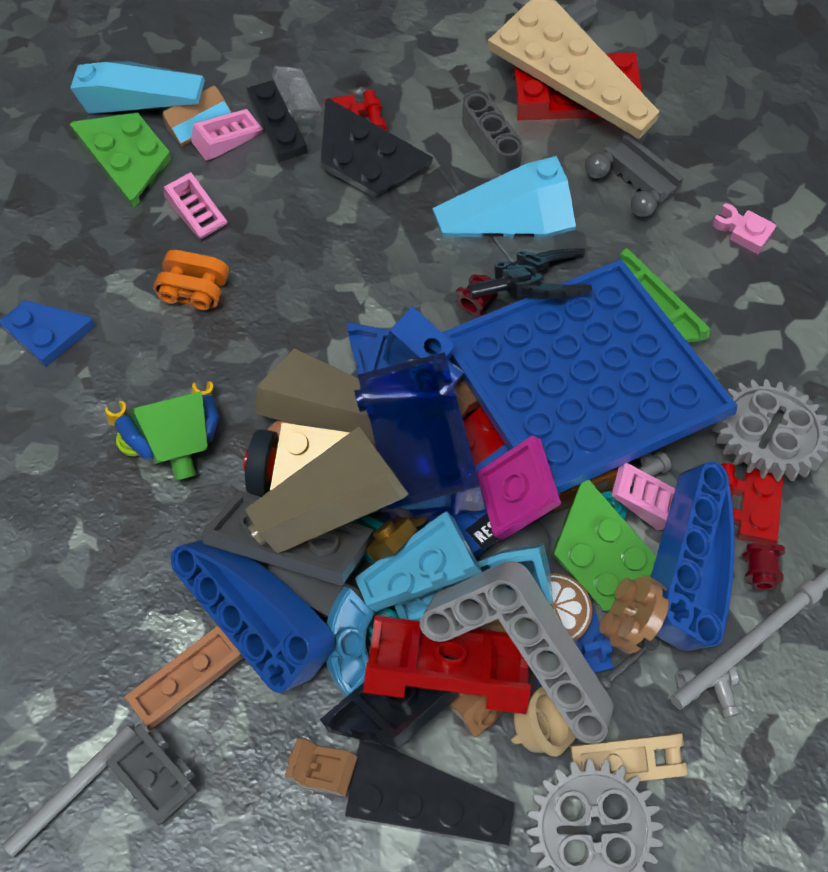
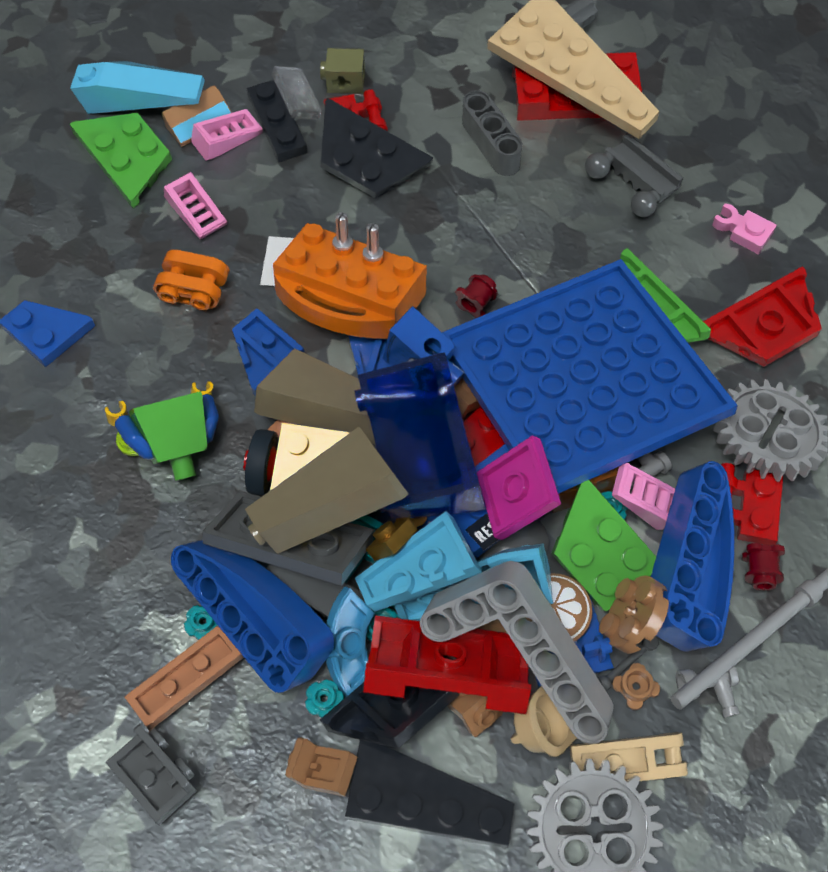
light grey bar [2,725,137,857] -> none
medium azure wedge [433,156,576,238] -> none
black bar [468,248,592,299] -> none
none -> teal plate [184,605,218,640]
none -> blue wing [232,308,305,396]
none -> white sticker [260,236,294,286]
none -> orange piece [273,212,427,339]
none -> teal plate [305,680,344,718]
none -> olive brick [320,48,365,94]
none -> medium nougat plate [612,663,660,710]
none -> red wing [703,266,822,367]

